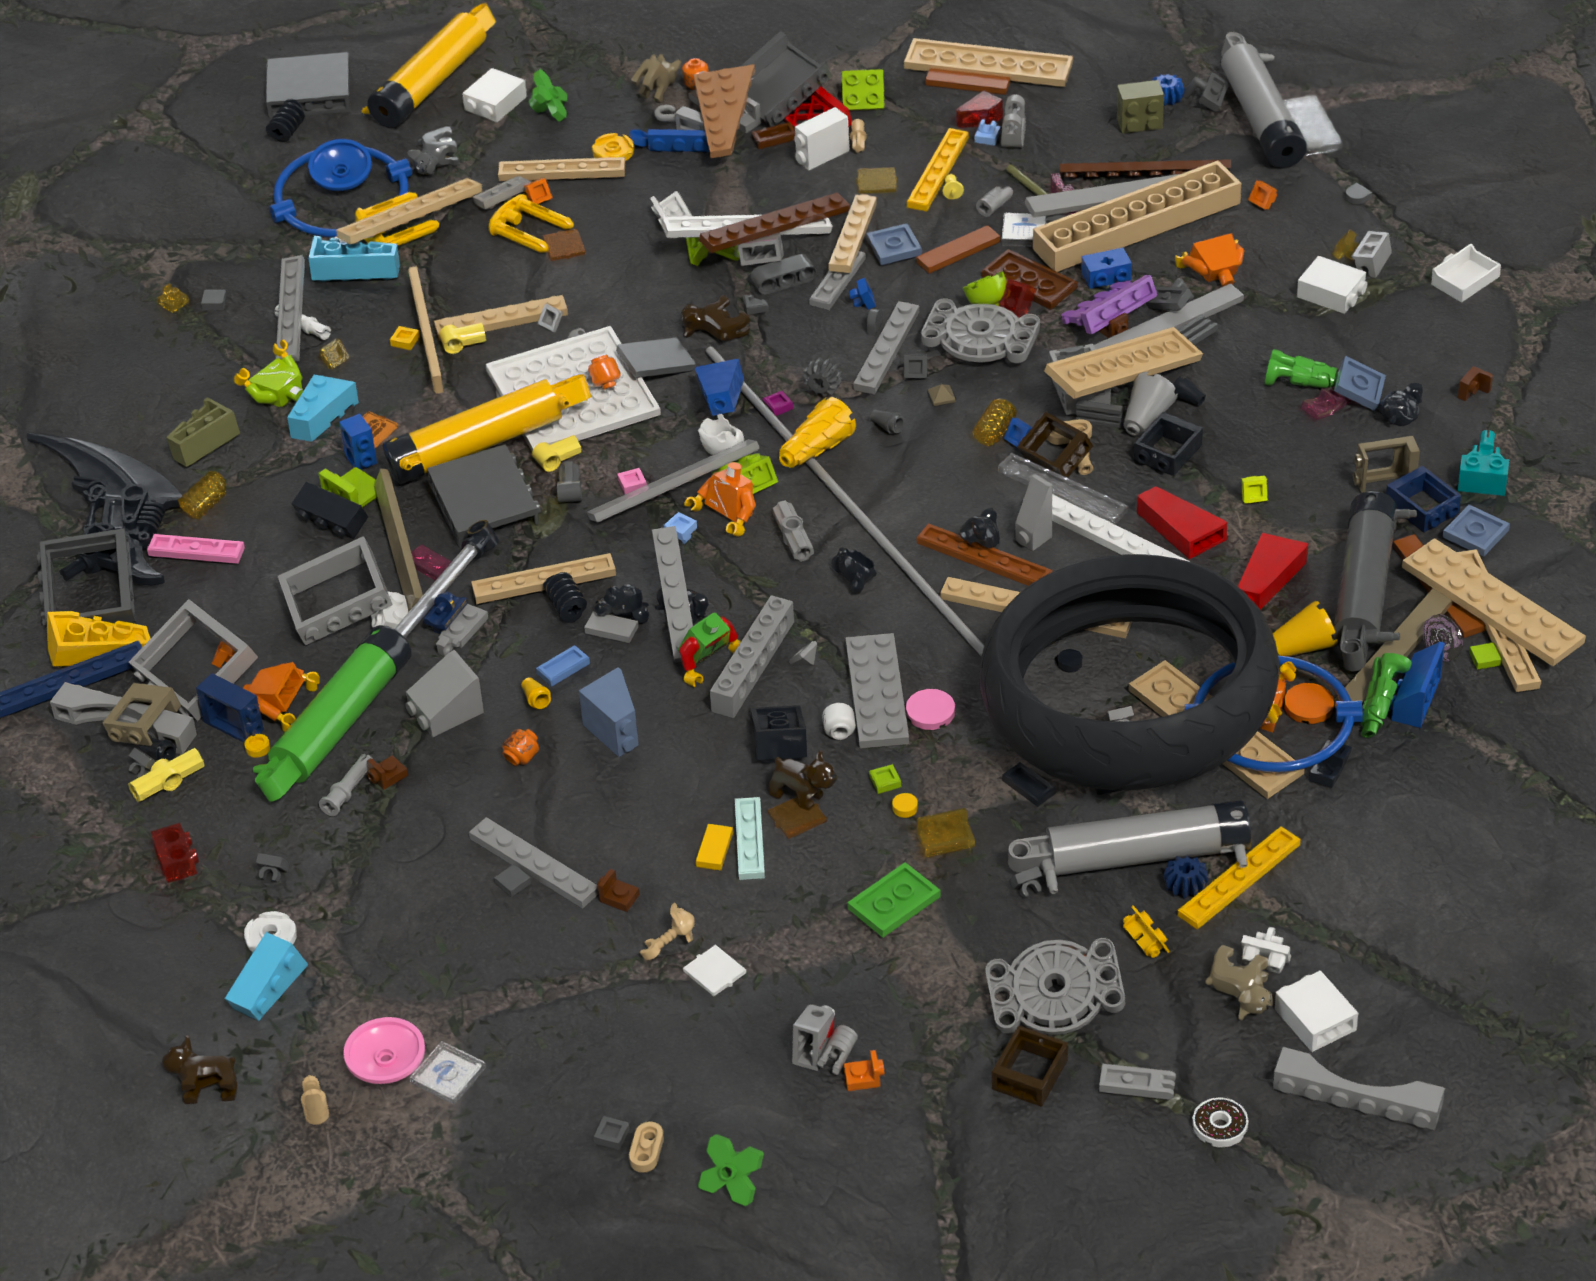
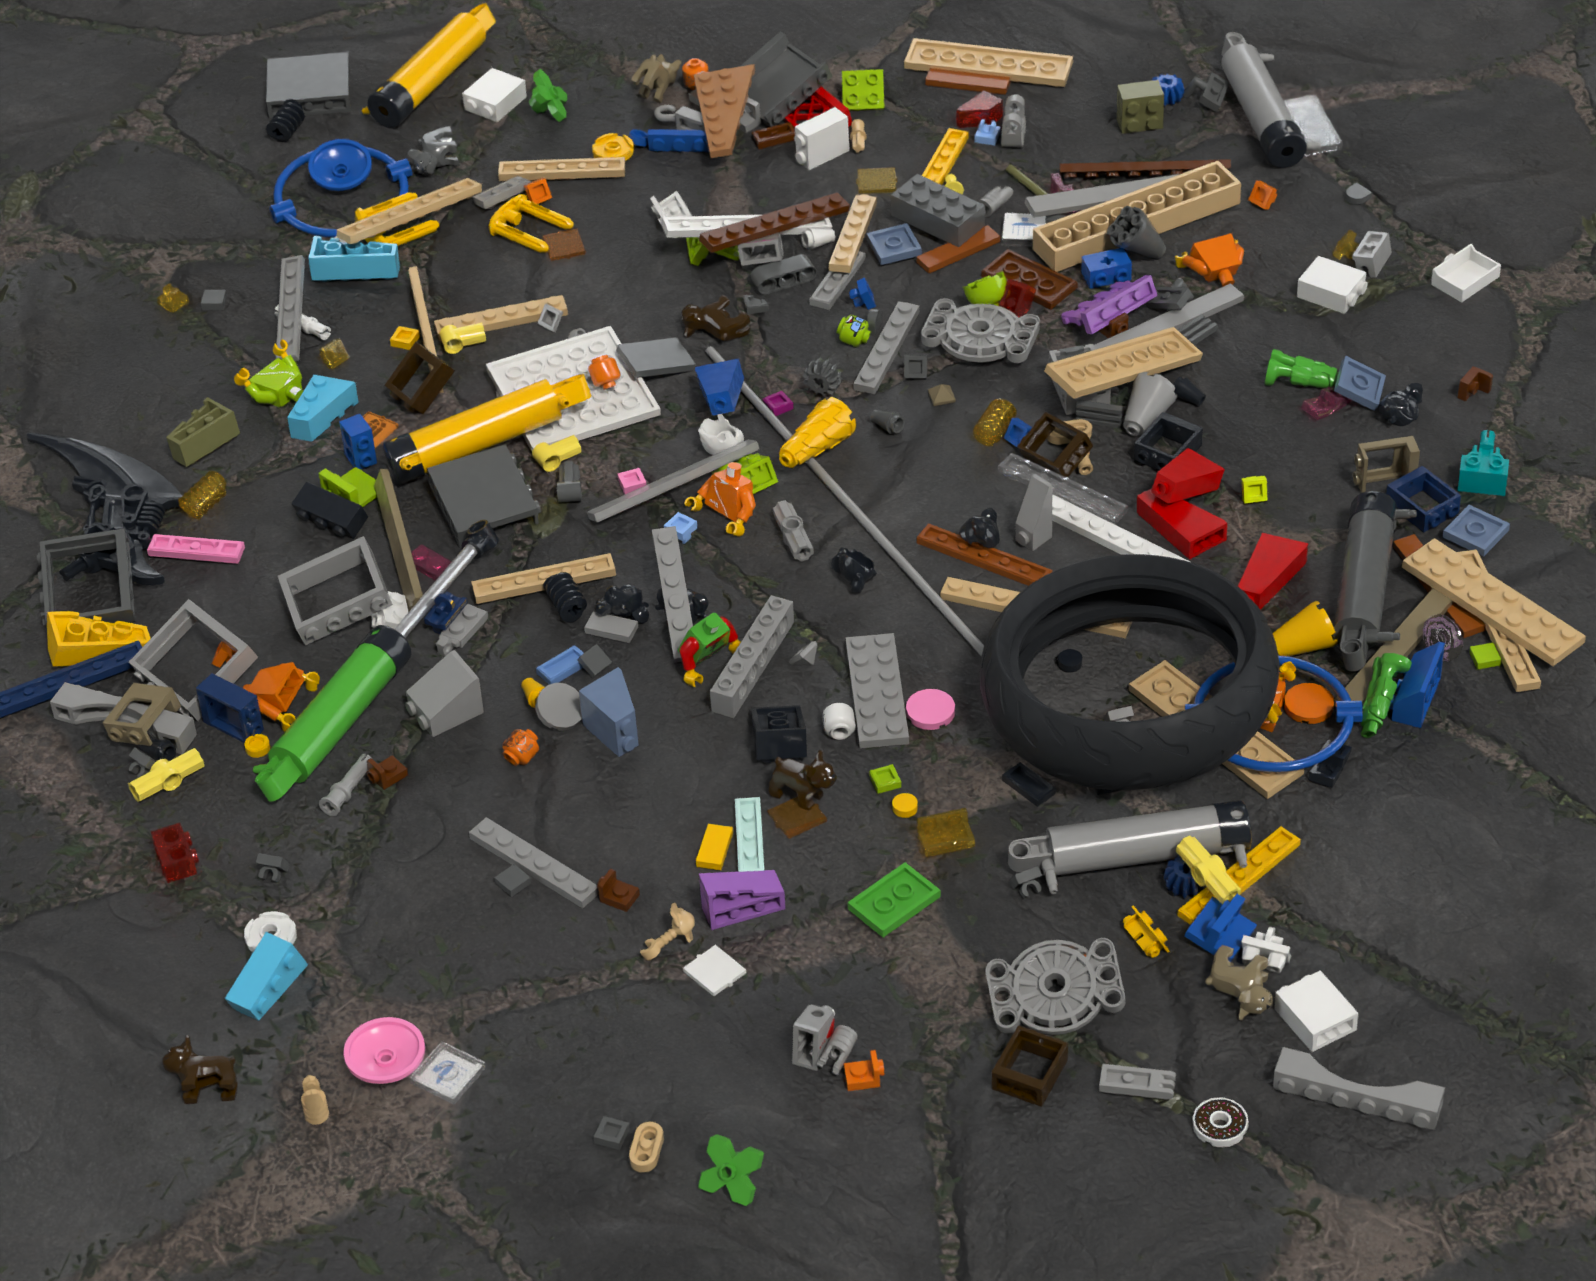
none -> dark brown window [385,342,455,414]
none -> light grey tile [535,683,582,731]
none -> dark grey tile [577,644,612,678]
none -> medium lavender wedge [699,870,785,930]
none -> white cone [801,228,835,250]
none -> lime head [836,315,871,347]
none -> dark grey brick [891,174,985,247]
none -> dark grey cone [1107,206,1166,259]
none -> red slope [1151,448,1225,504]
none -> light yellow piece [1176,835,1241,904]
none -> blue bracket [1185,894,1257,962]

